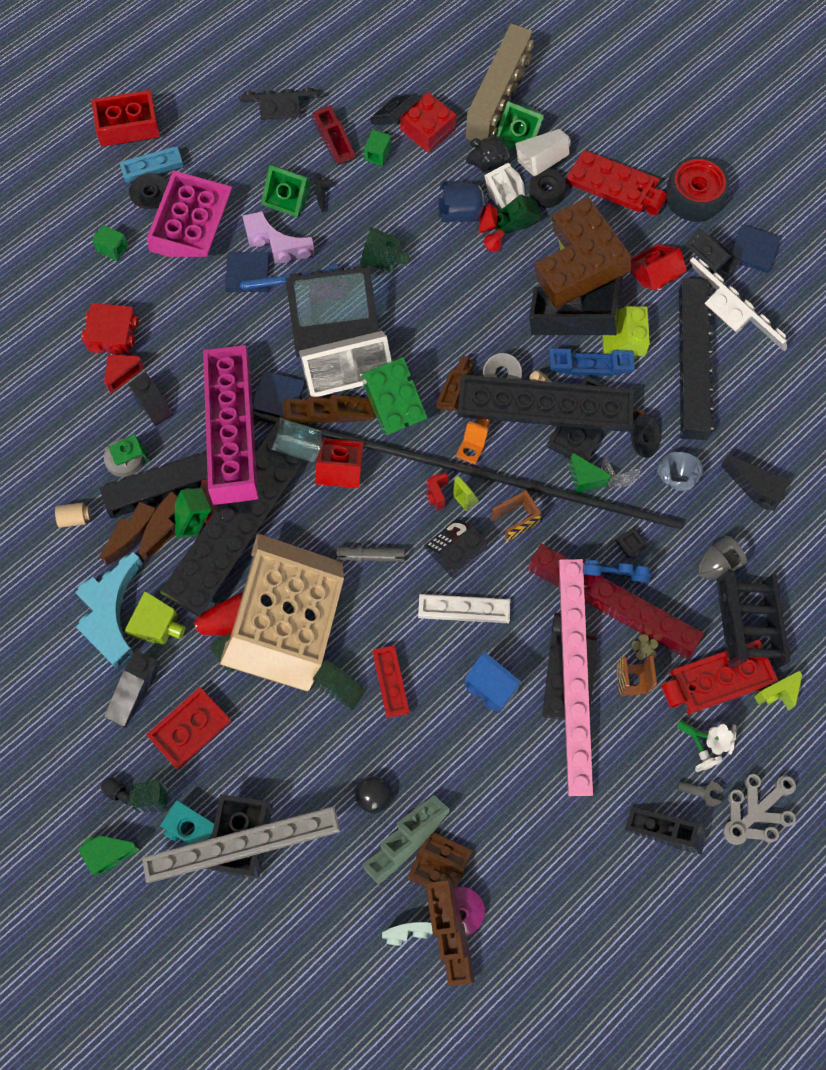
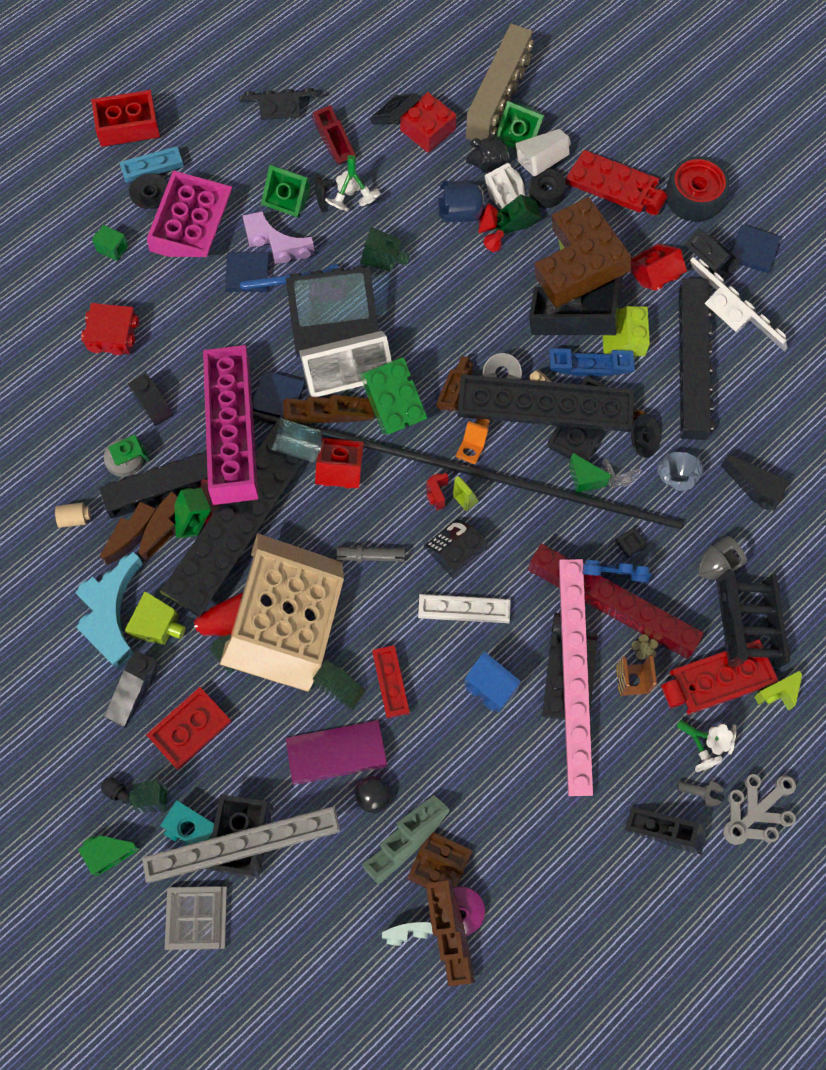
red slope [104,355,145,394] -> none
green brick [364,130,391,166] -> none
dark orange piece [491,490,542,542] -> none
none -> clear piece [165,887,227,950]
none -> magenta slope [286,720,387,785]
none -> white plant [325,155,381,211]

